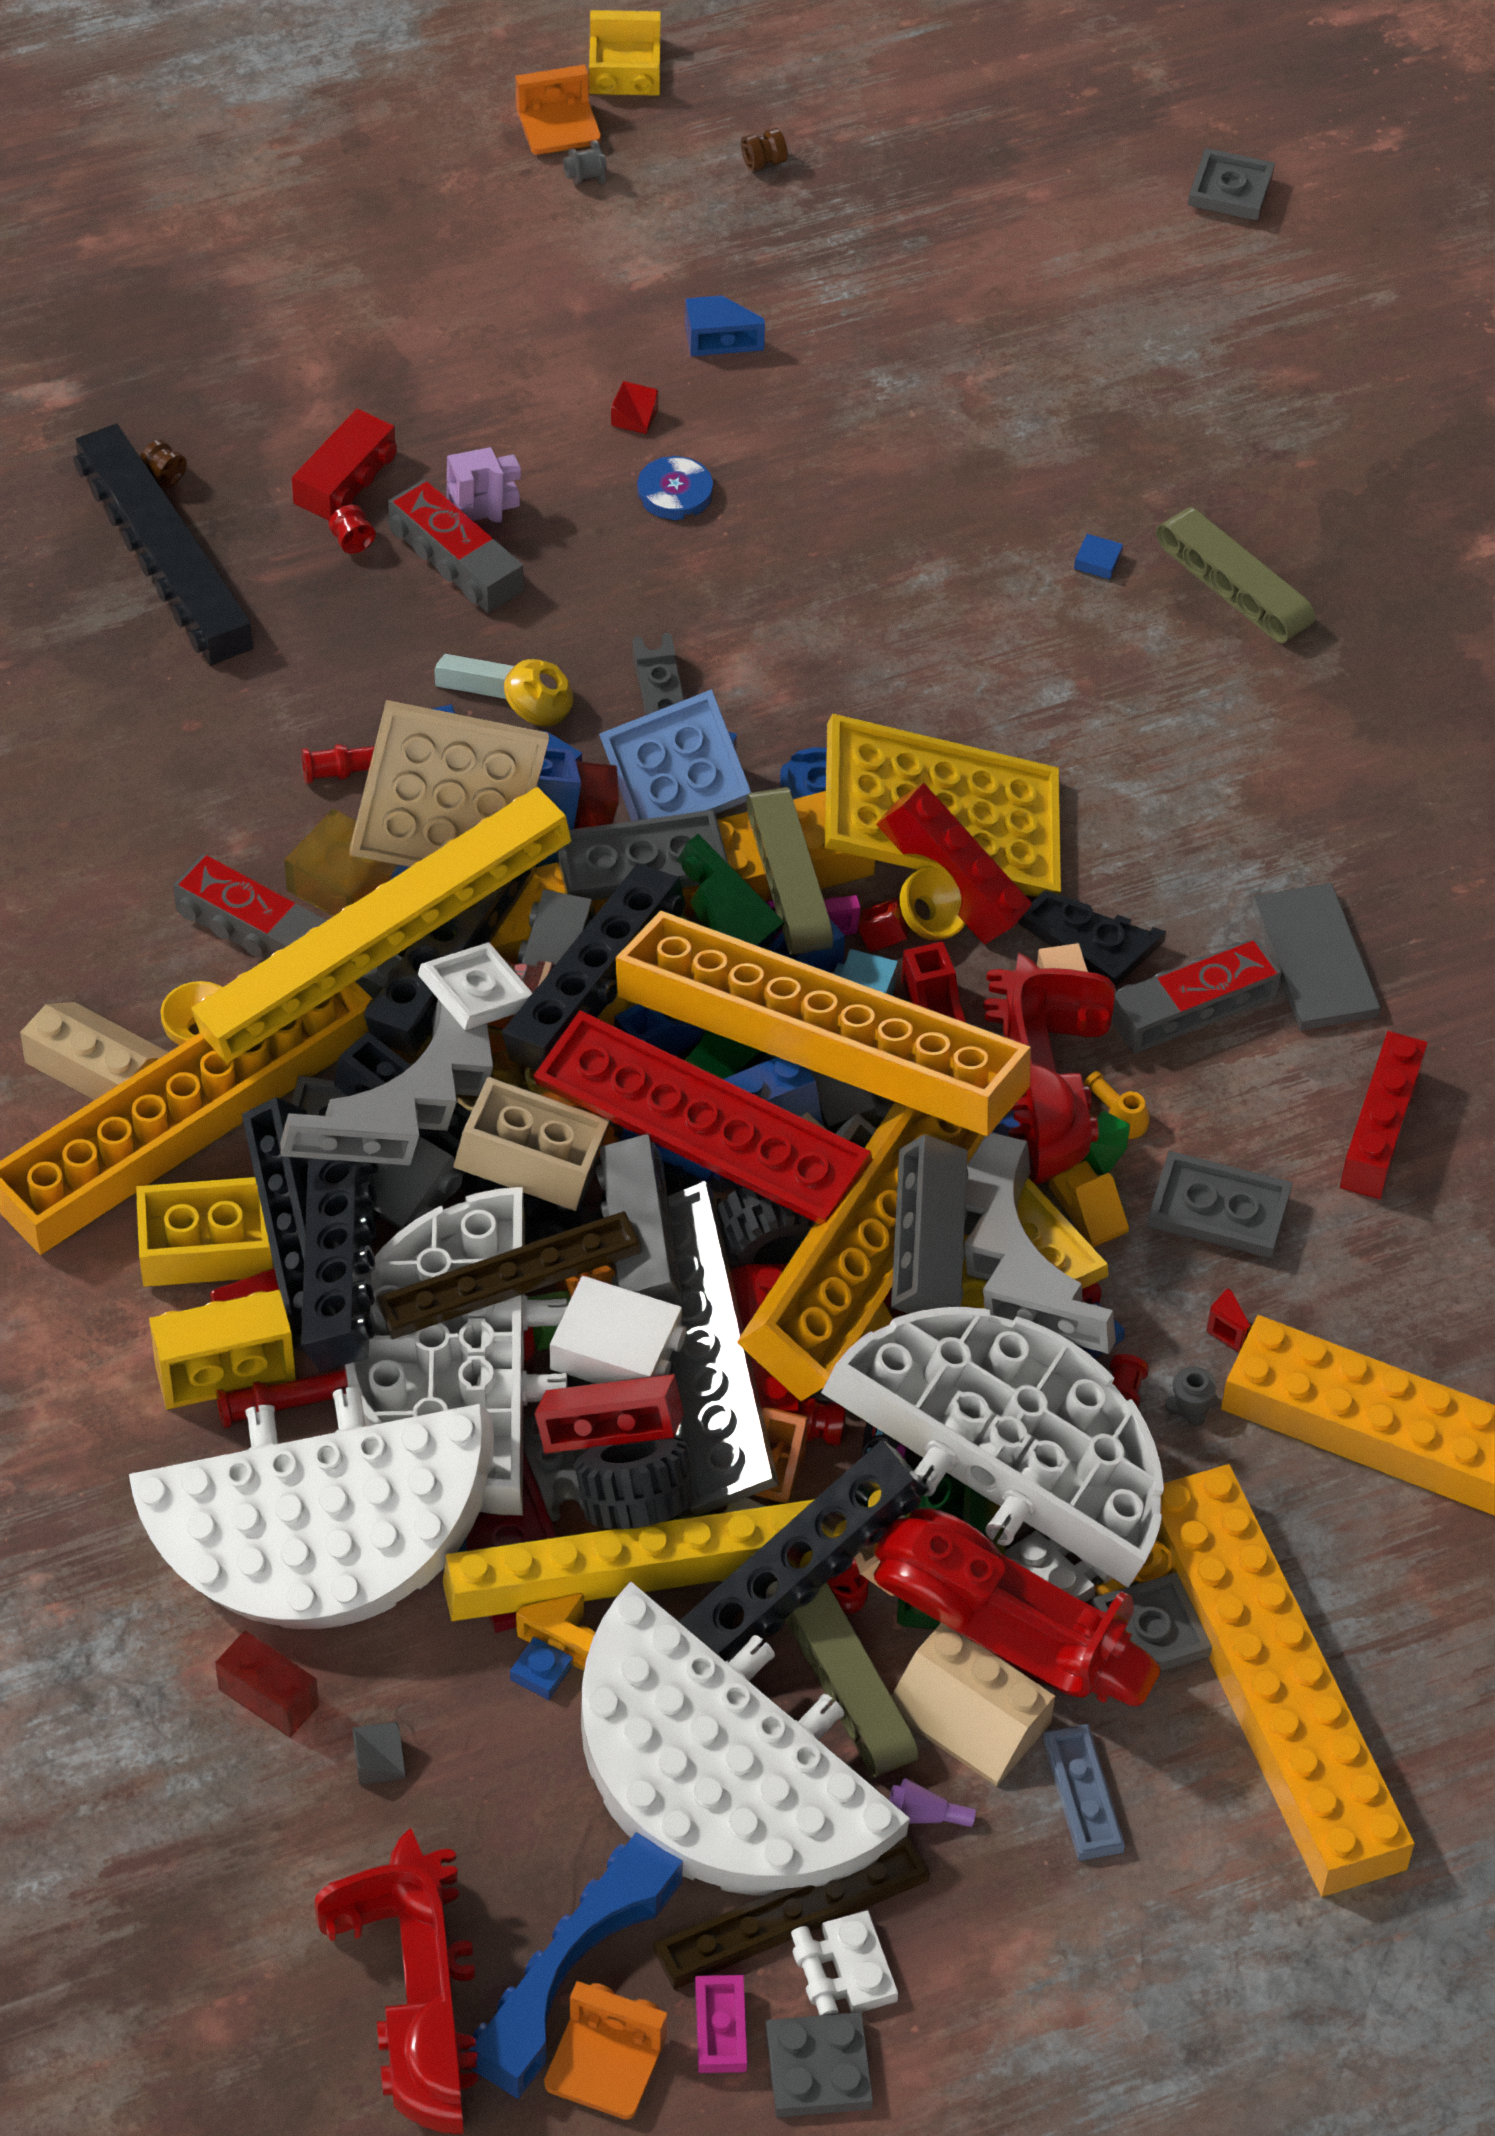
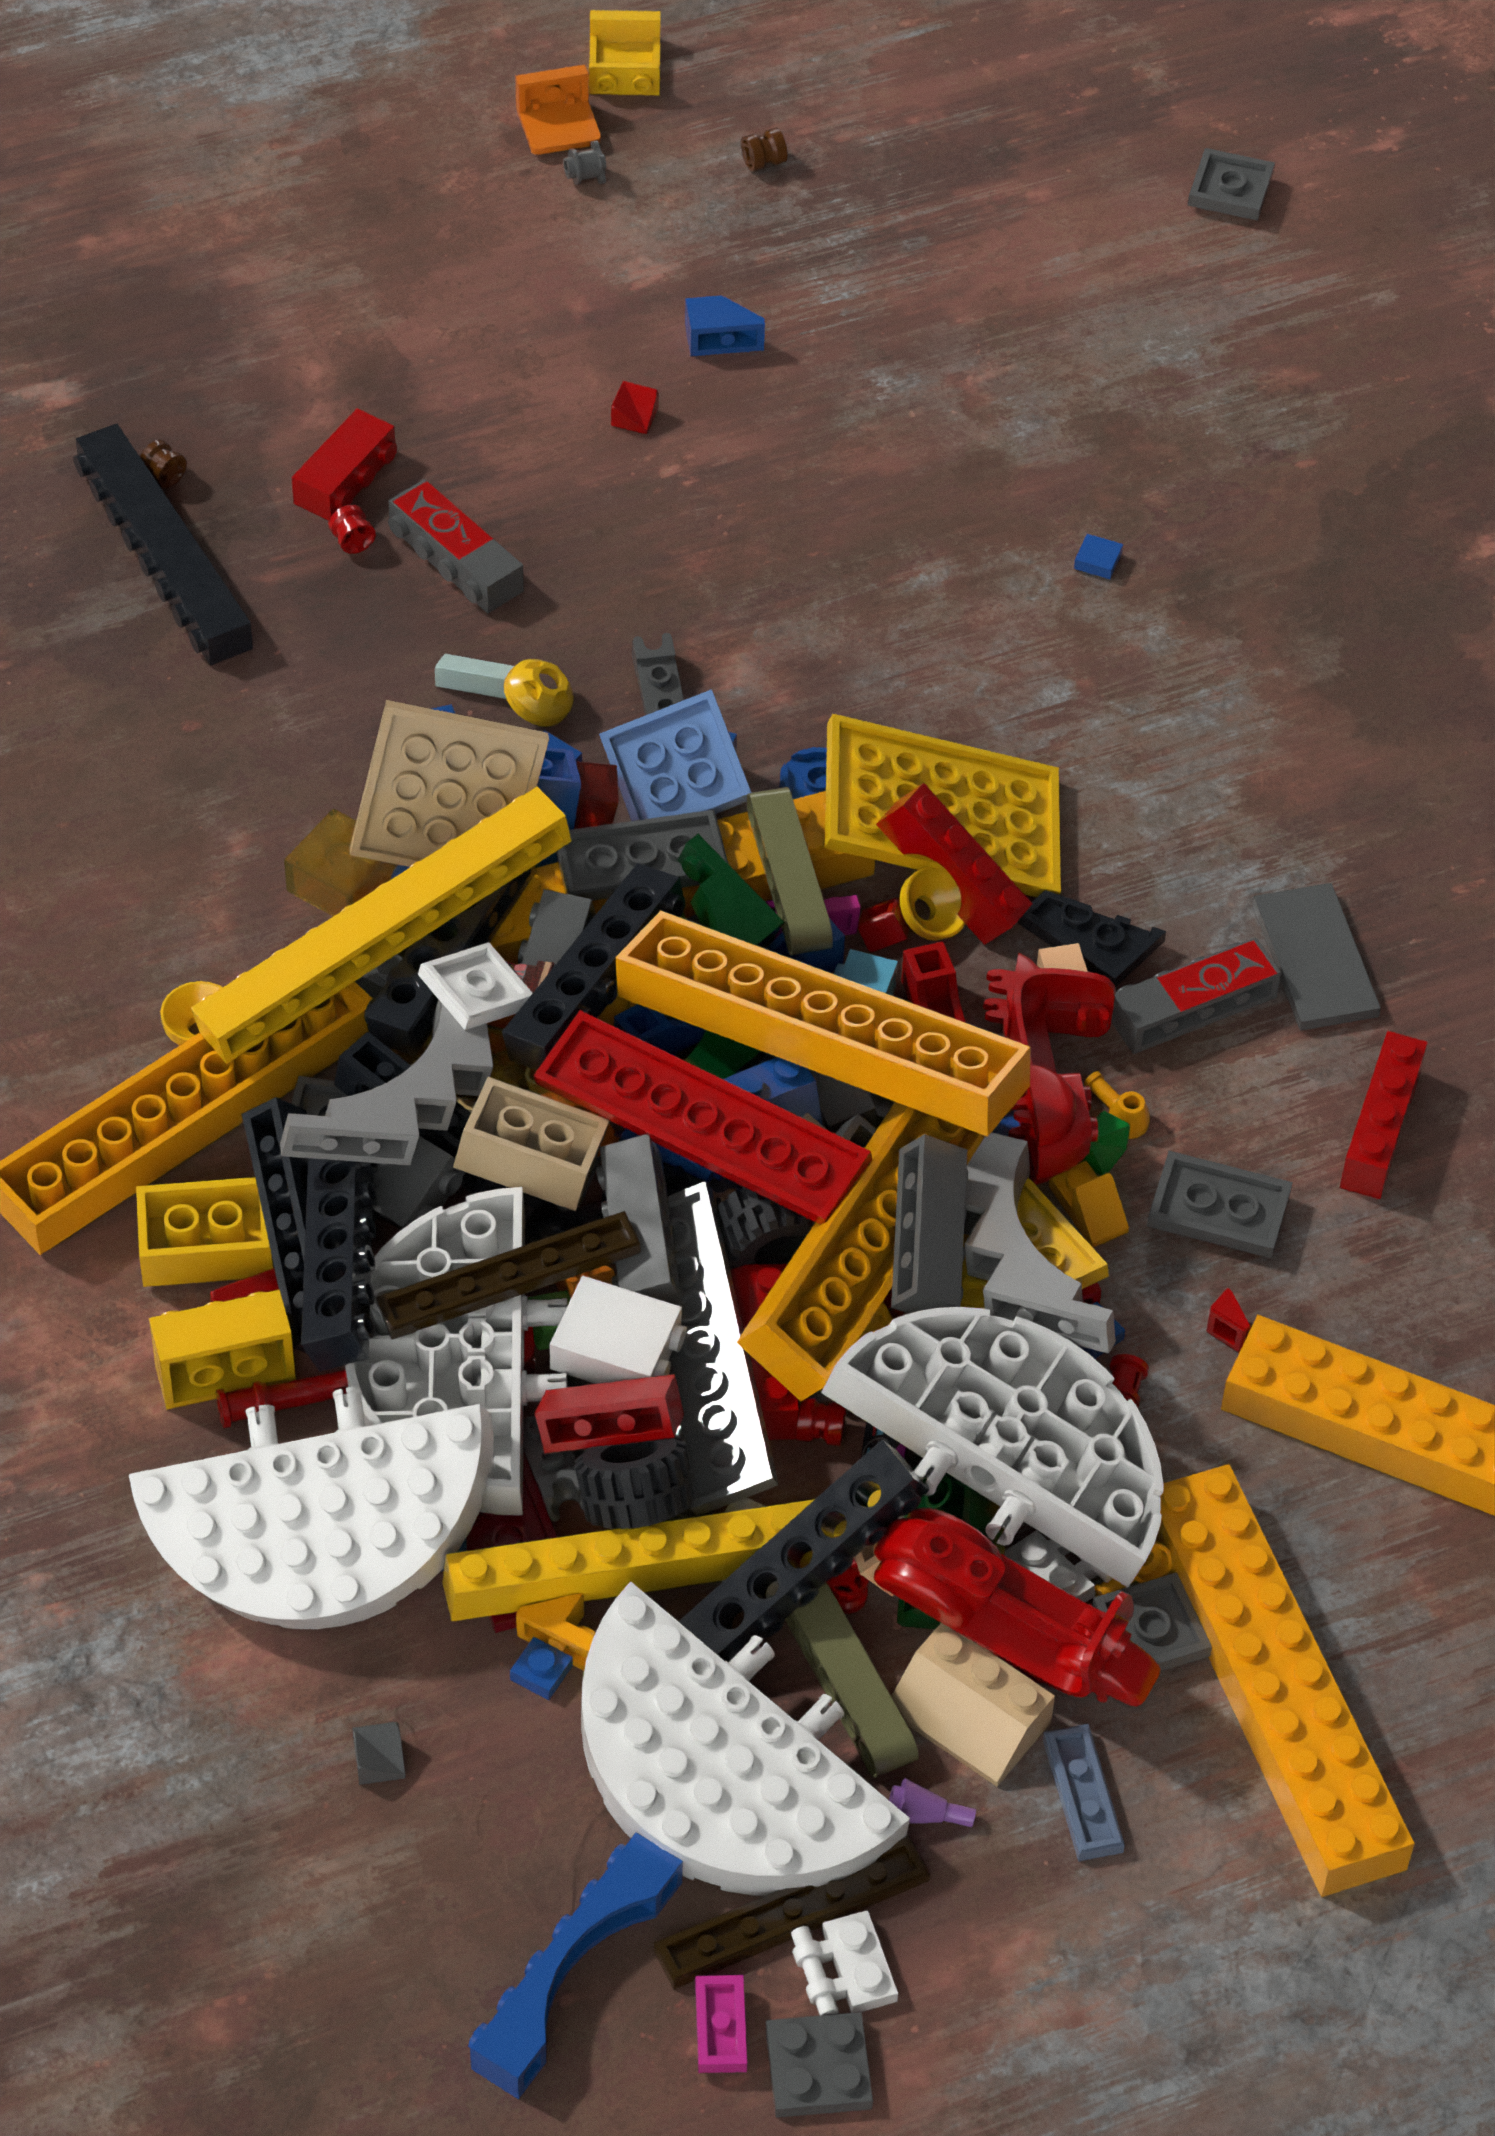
tan slope [20,1002,169,1100] -> none
brick [173,853,327,959] -> none
clear red brick [215,1630,319,1738] -> none
red pin [301,744,375,784] -> none
red piece [315,1828,478,2135] -> none
lavender hips [446,447,521,523] -> none
orange bracket [544,1981,667,2120] -> none
blue tile [637,456,713,520] -> none
orange slope [754,1406,808,1504] -> none
olive beam [1156,507,1315,643] -> none
dark grey brick [1165,1367,1218,1426] -> none

